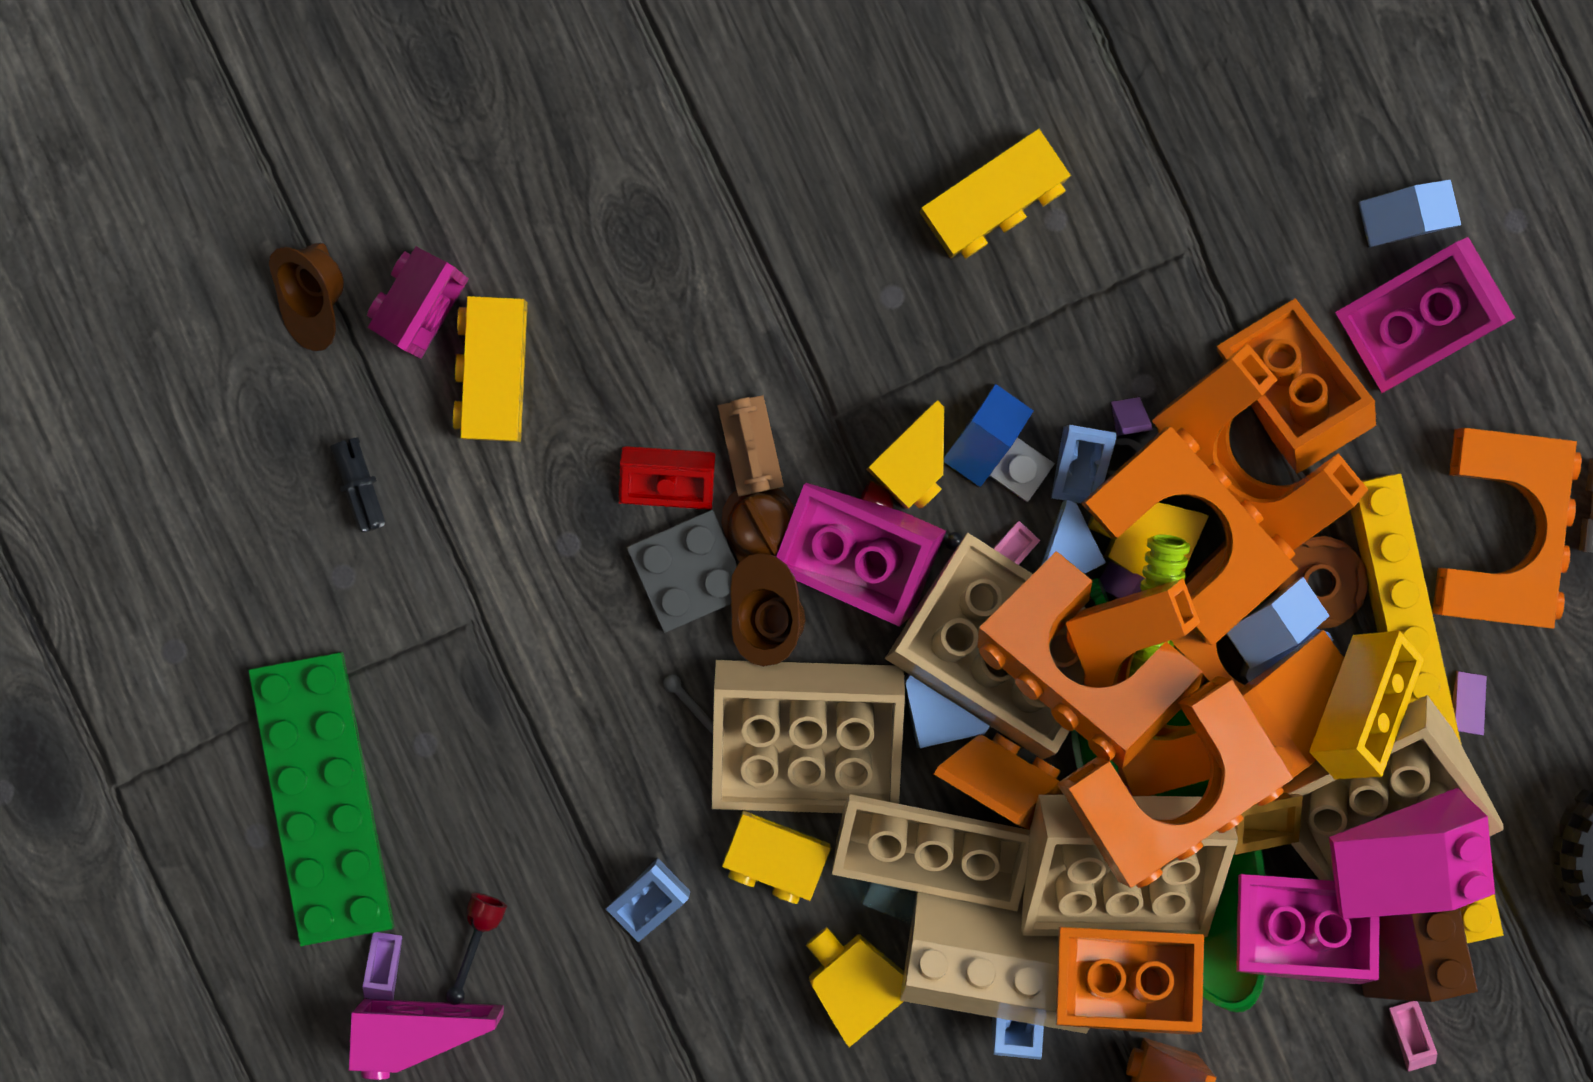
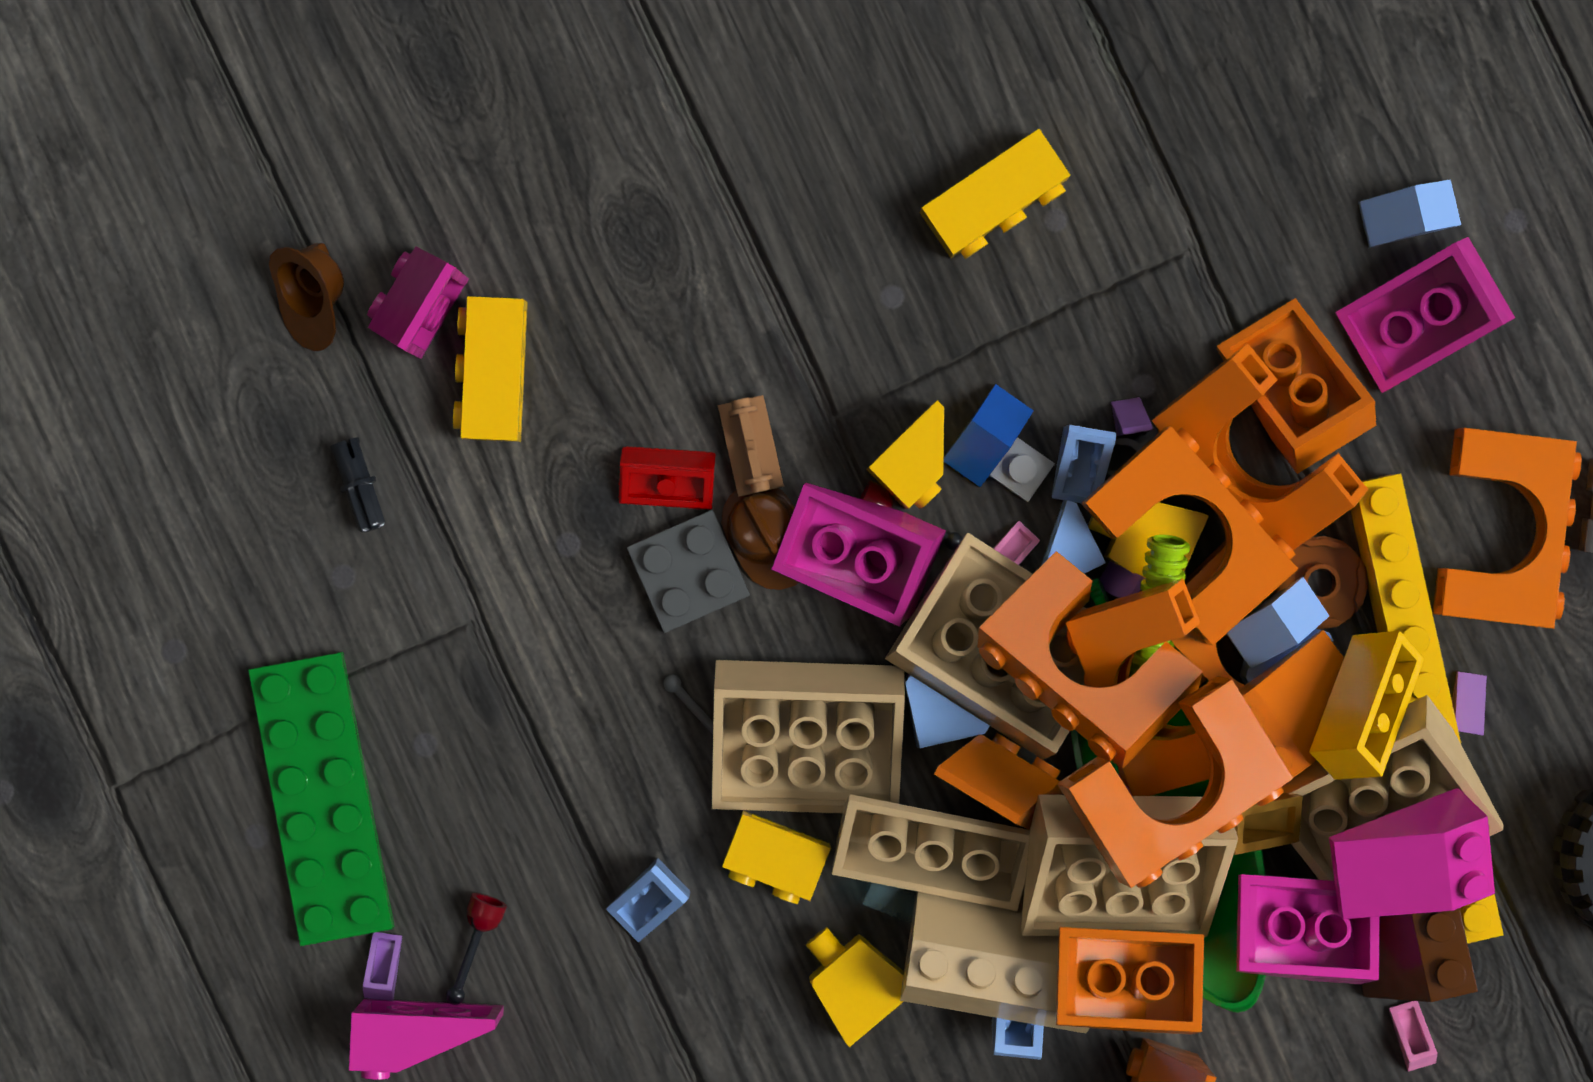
reddish brown piece [730,553,805,667] -> none

